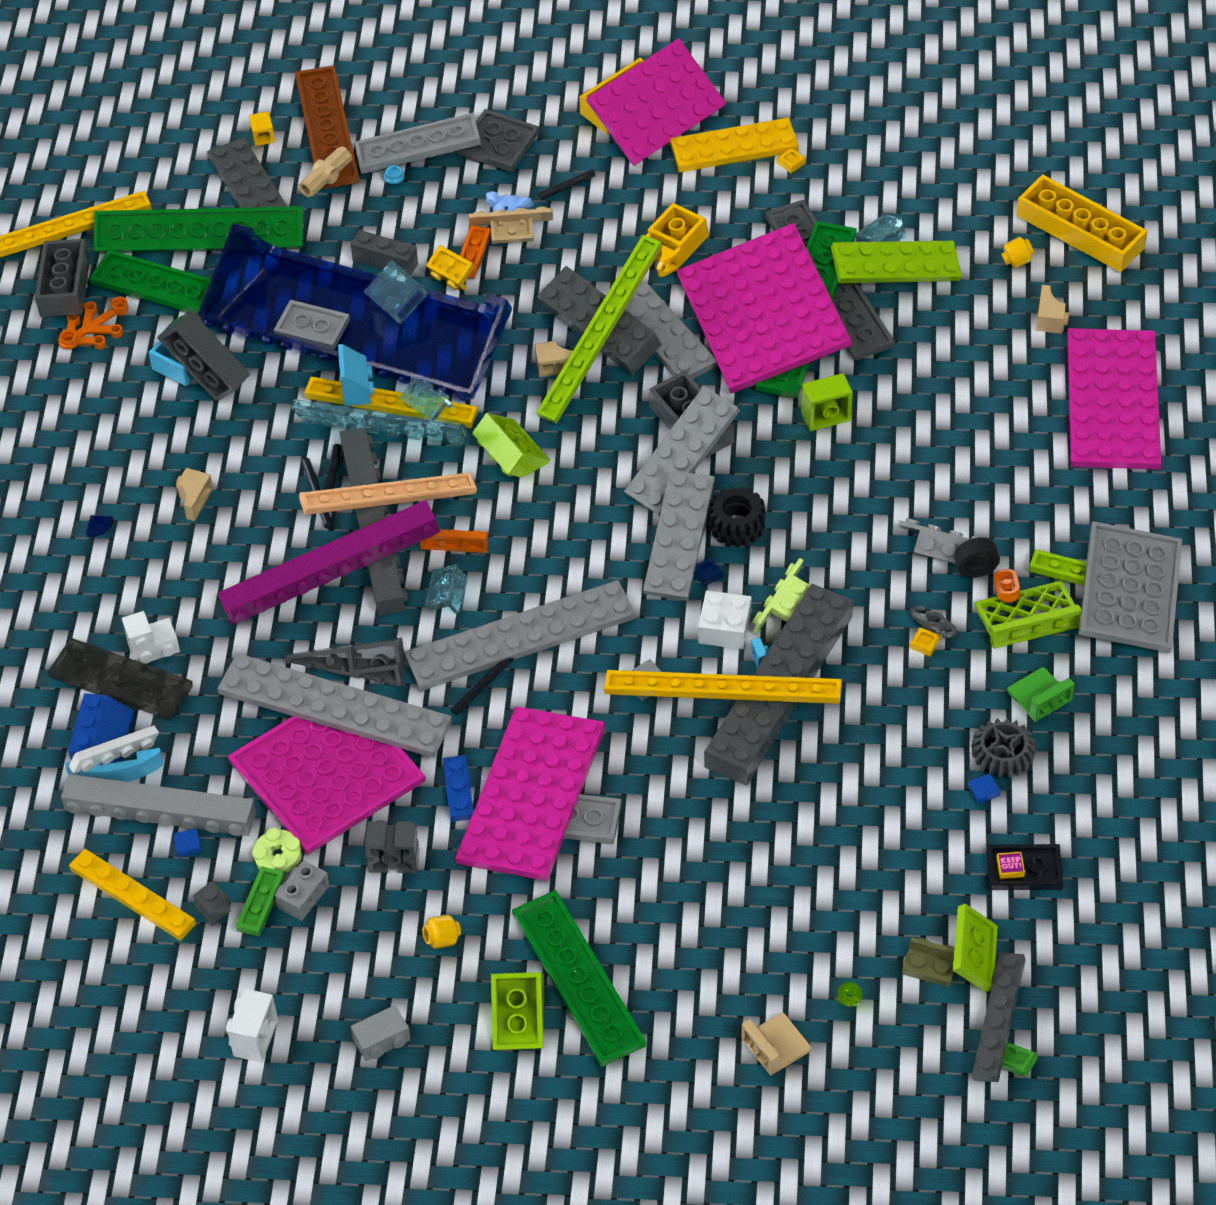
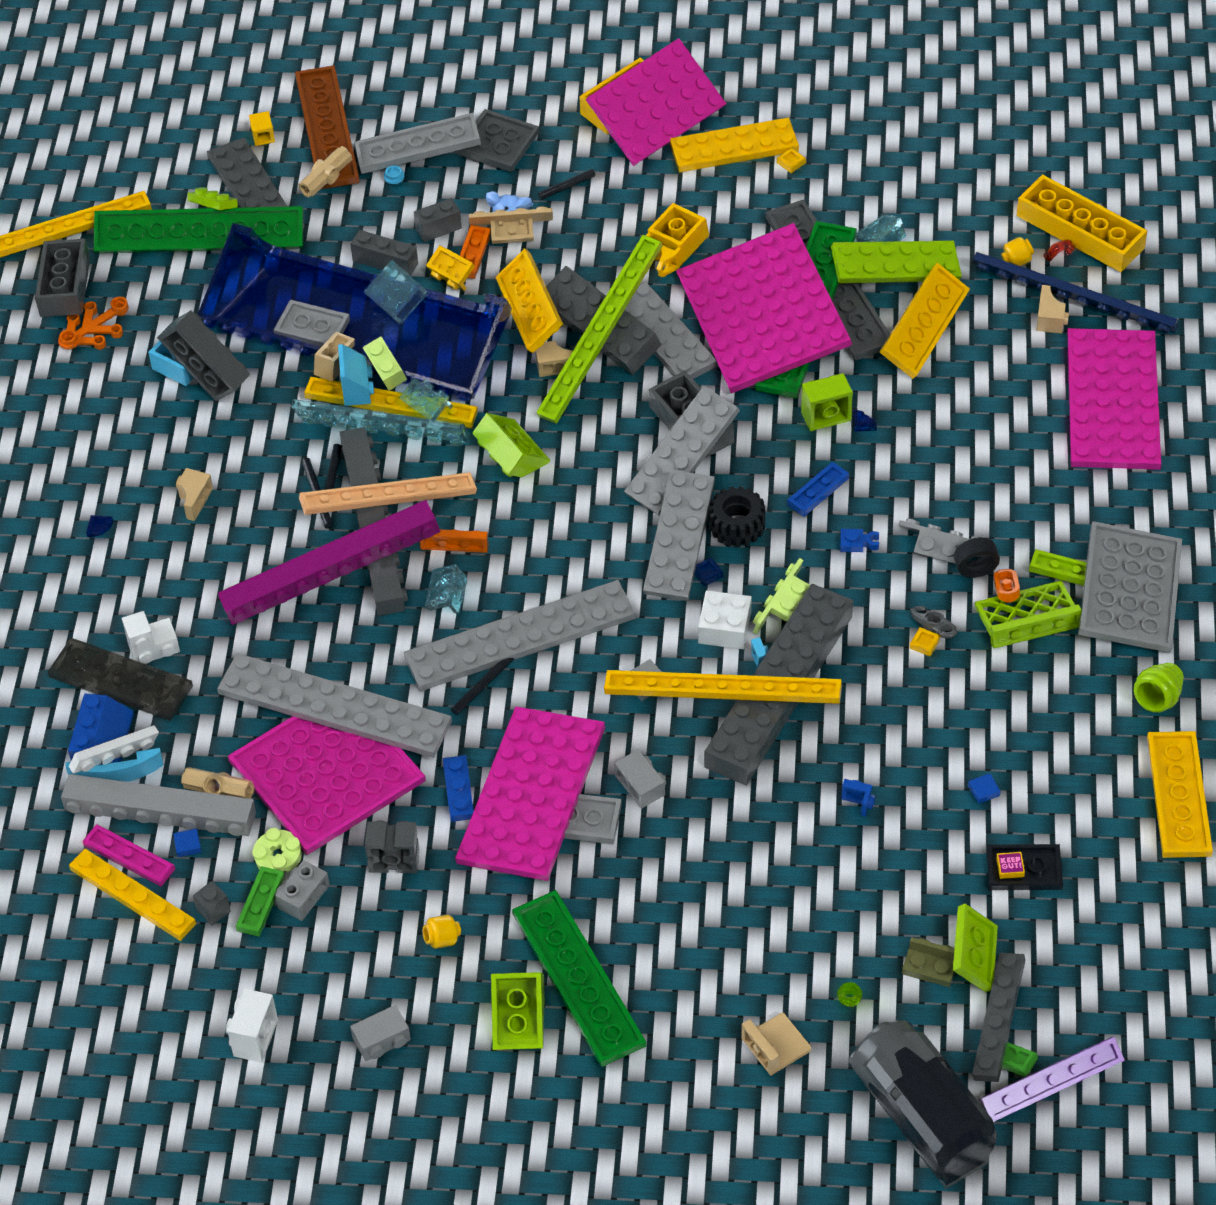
green plate [89,250,222,317] -> none
dark grey wedge [284,637,406,686] -> none
dark grey gear [971,718,1036,778] -> none
bright green bracket [1007,667,1075,722] -> none
none -> dark pink tile [82,824,175,887]
none -> tan piece [181,767,255,799]
none -> lime plate [187,187,238,210]
none -> tan arch [314,332,355,382]
none -> yellowish green brick [362,336,407,391]
none -> dark grey brick [414,198,462,242]
none -> yellow plate [495,248,563,353]
none -> light grey brick [614,750,666,809]
none -> blue plate [787,462,849,517]
none -> blue plate [840,529,879,552]
none -> blue bracket [841,779,876,817]
none -> black piece [848,1020,997,1189]
none -> clear blue tile [853,410,877,432]
none -> yellow plate [880,262,970,379]
none -> dark blue plate [973,252,1178,334]
none -> plate [979,1037,1125,1122]
none -> clear red arm [1043,239,1075,261]
none -> lime piece [1133,663,1184,713]
none -> yellow plate [1147,731,1213,858]

